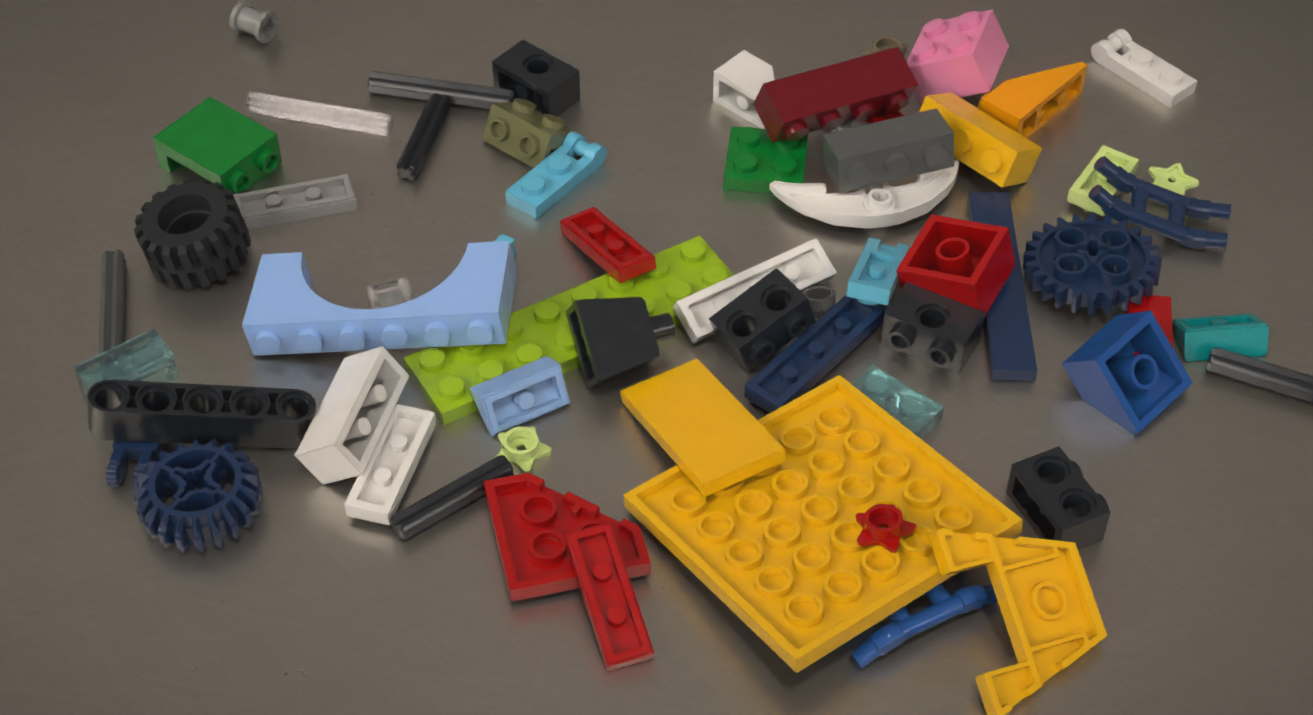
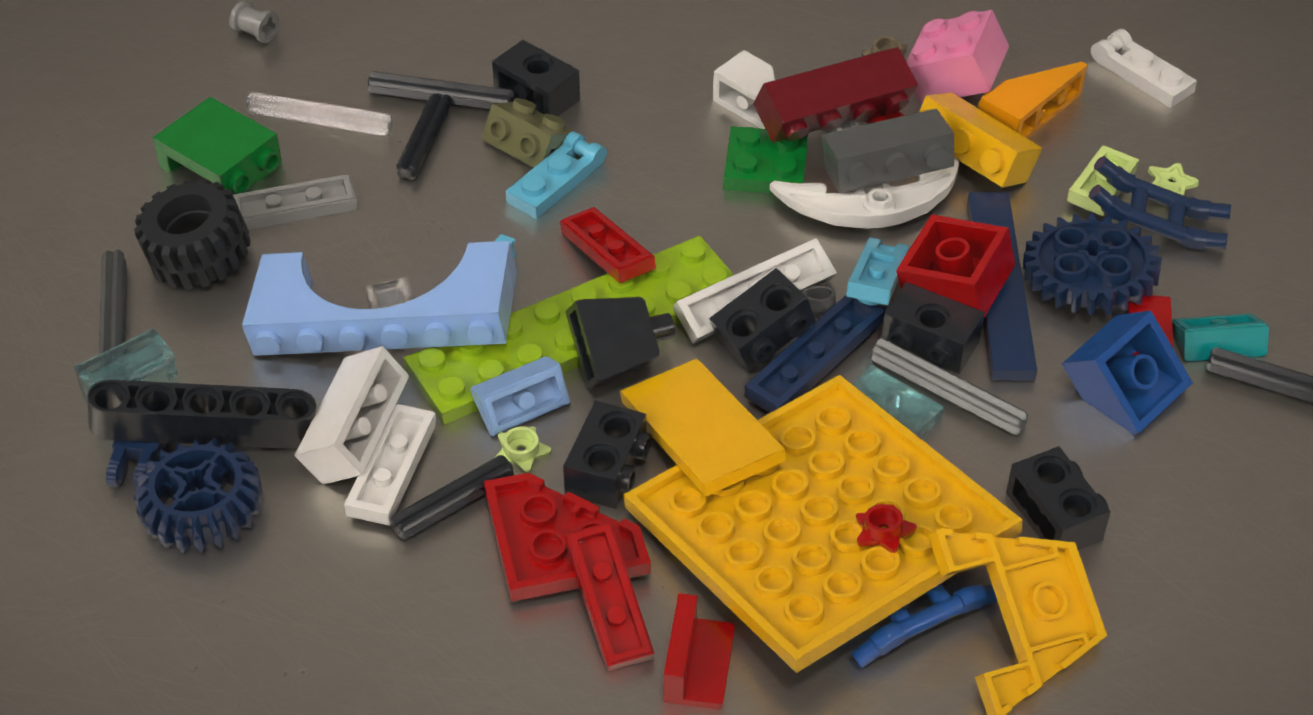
none -> black brick [563,400,652,509]
none -> red panel [663,593,735,710]
none -> axle [870,338,1029,435]

